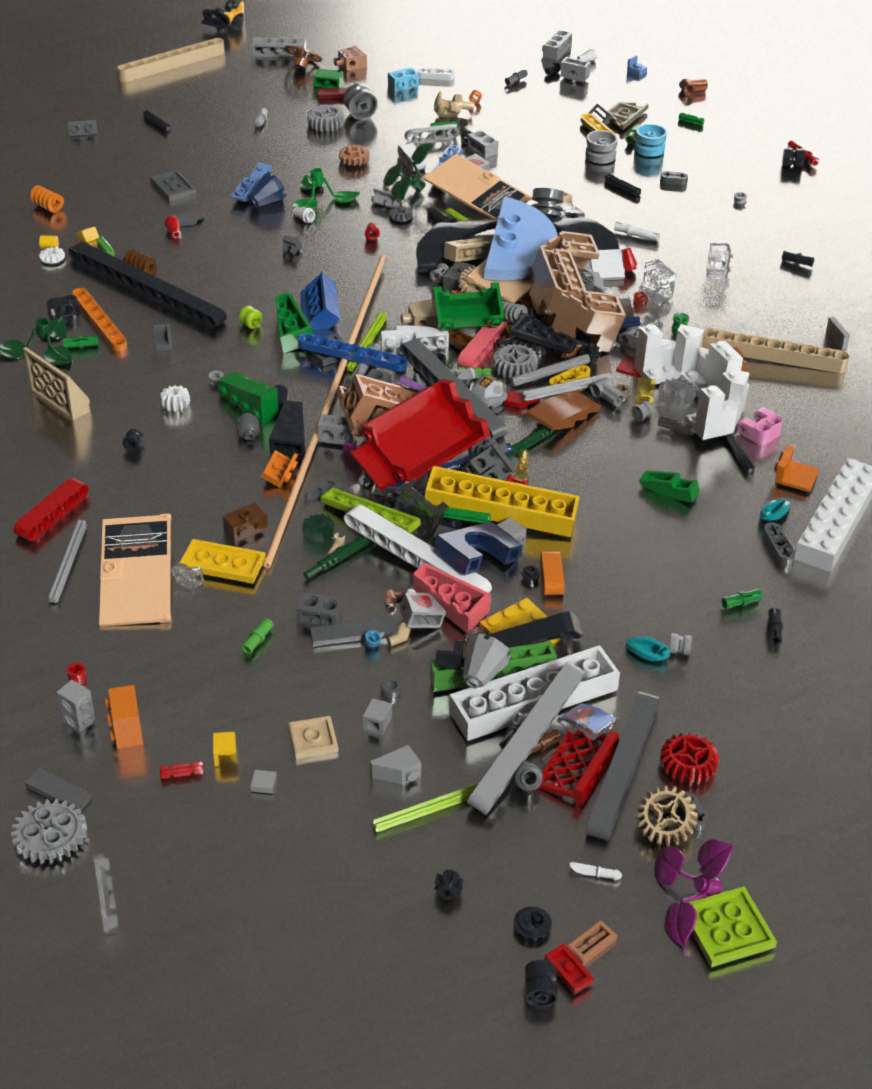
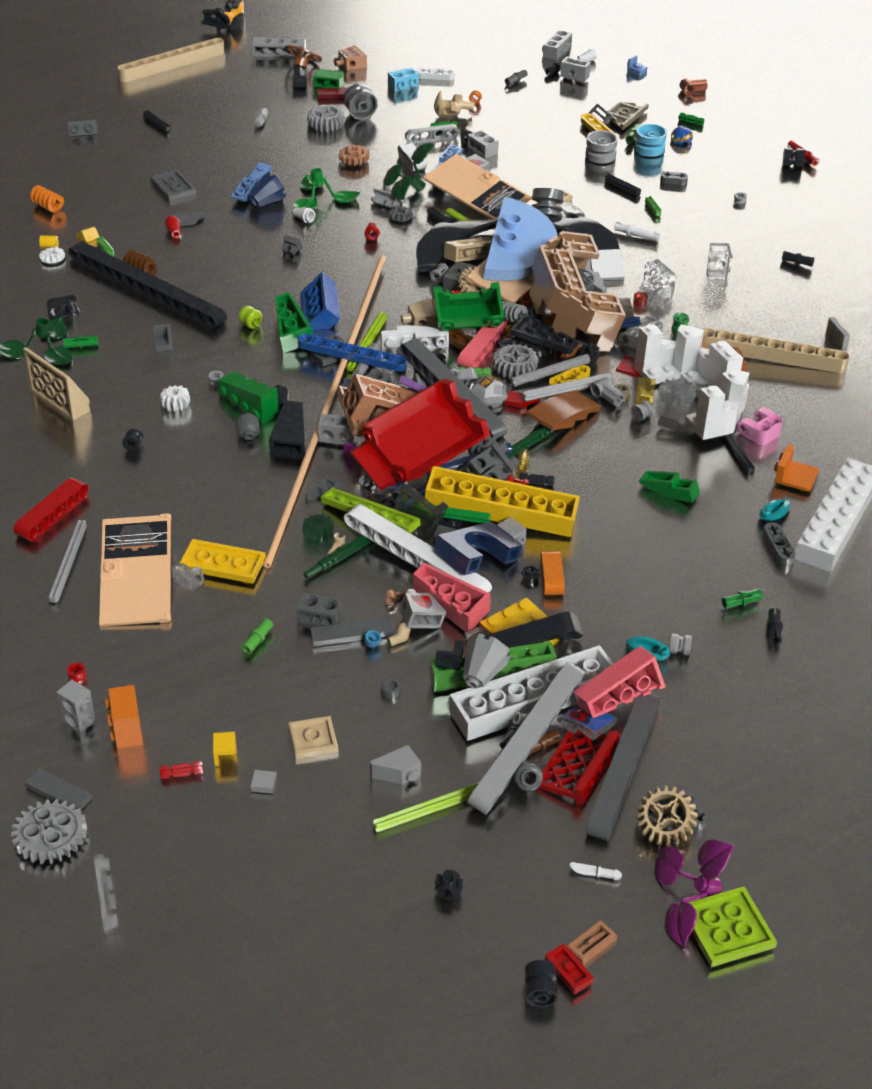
orange beam [72,288,127,352] -> none
reddish brown brick [222,502,268,542] -> none
orange bracket [261,450,298,488] -> none
light grey brick [363,698,392,736] -> none
black gear [514,906,552,941] -> none
red cone [621,248,638,272] -> none
red gear [660,732,719,786] -> none
none -> black piece [293,67,307,88]
none -> black axle [519,472,555,487]
none -> coral wedge [573,646,666,718]
none -> bright green axle [644,196,662,216]
none -> blue hair [671,126,693,145]

